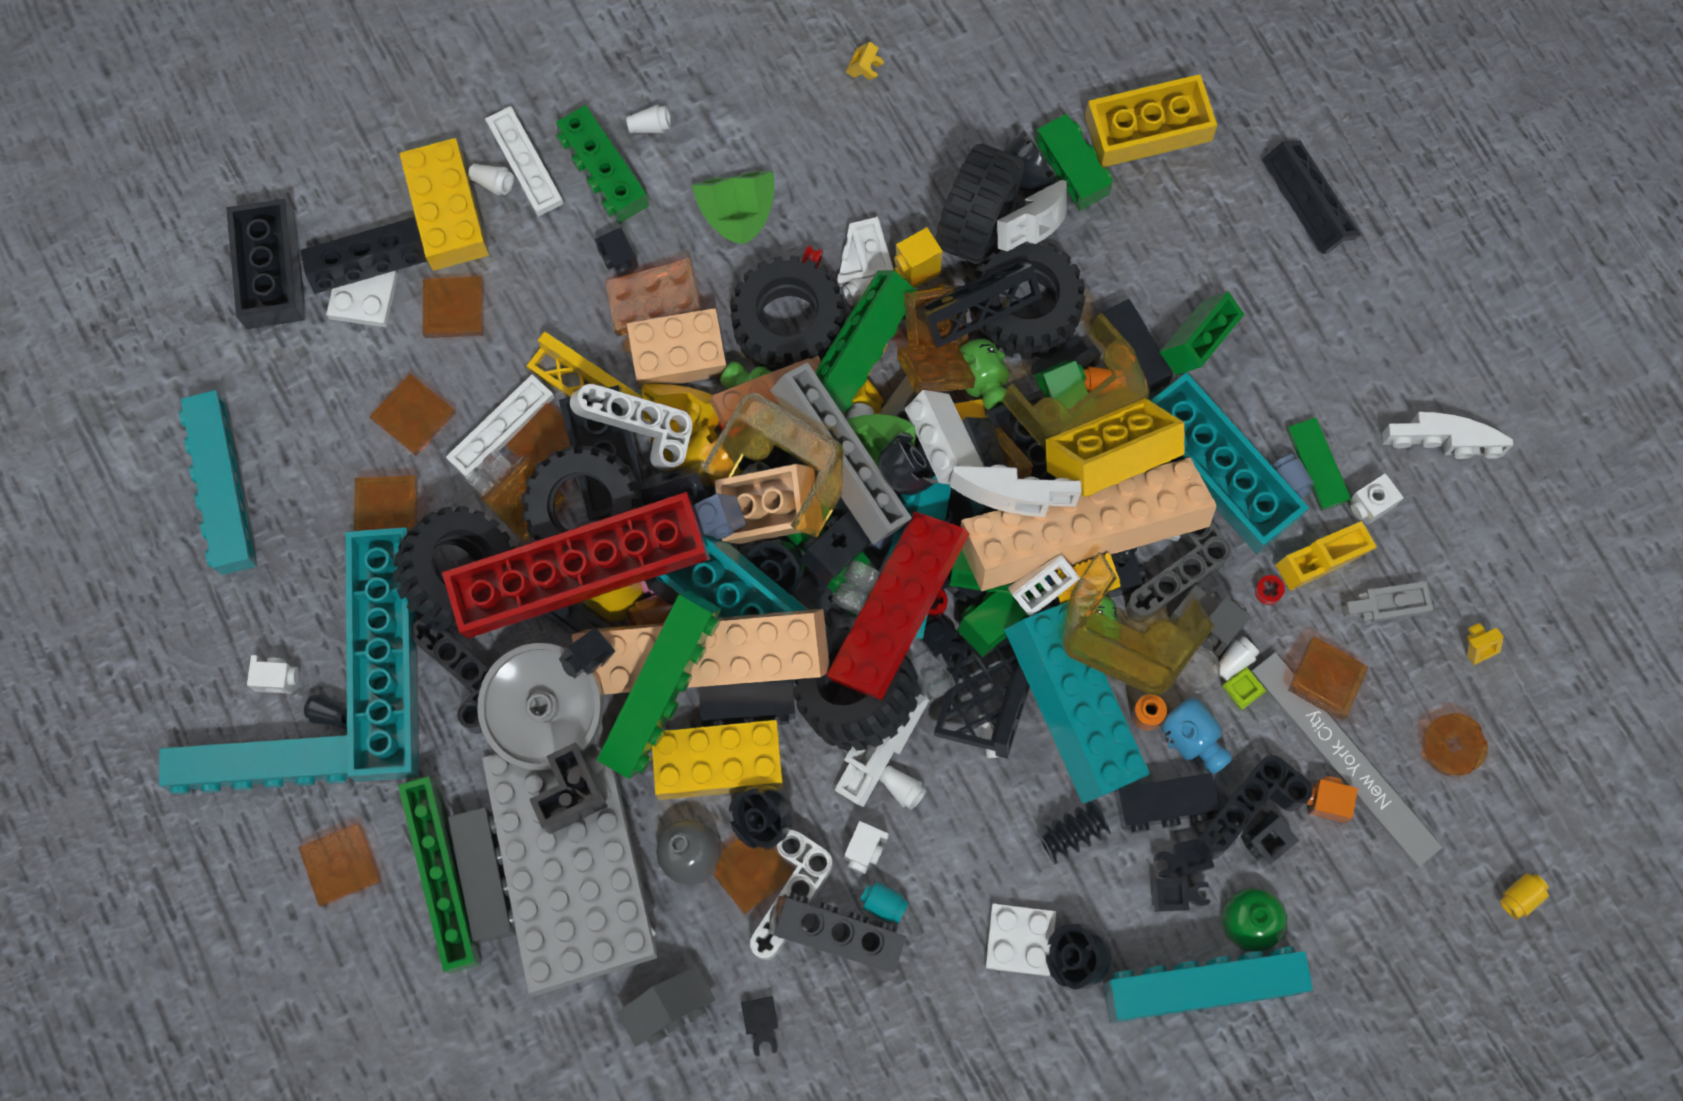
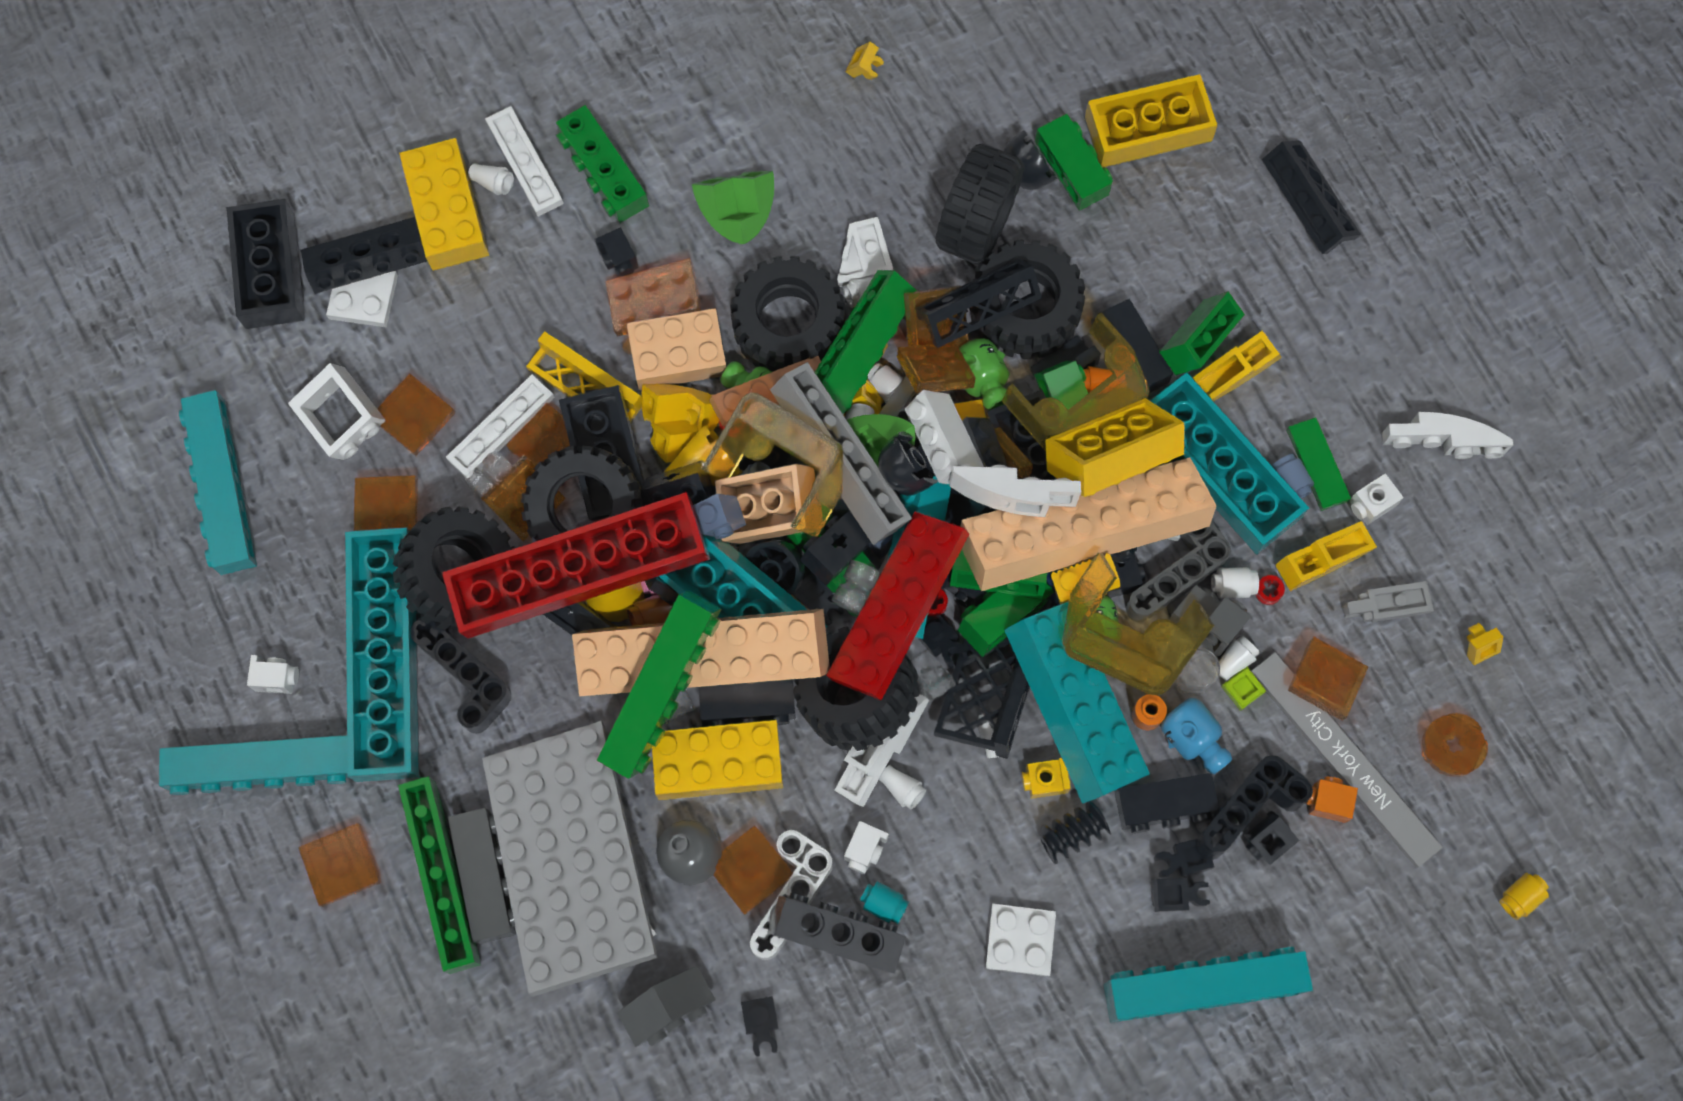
black cone [304,694,347,727] -> none
clear orange tile [422,276,484,338] -> none
light grey dish [477,643,604,770] -> none
black brick [529,742,608,834] -> none
black brick [559,627,616,679] -> none
white beam [570,384,692,471] -> none
white cone [627,104,671,133] -> none
black cylinder [729,784,794,850] -> none
red bush [802,245,824,270] -> none
yellow brick [893,227,943,288] -> none
white slope [997,180,1067,251] -> none
white slope [1008,554,1080,617] -> none
black cylinder [1046,924,1112,989] -> none
green cylinder [1221,887,1288,952] -> none
none -> white window [288,363,386,460]
none -> white brick [868,363,903,403]
none -> yellow brick [1021,758,1071,799]
none -> yellow slope [1192,330,1282,402]
none -> white brick [1211,567,1259,598]

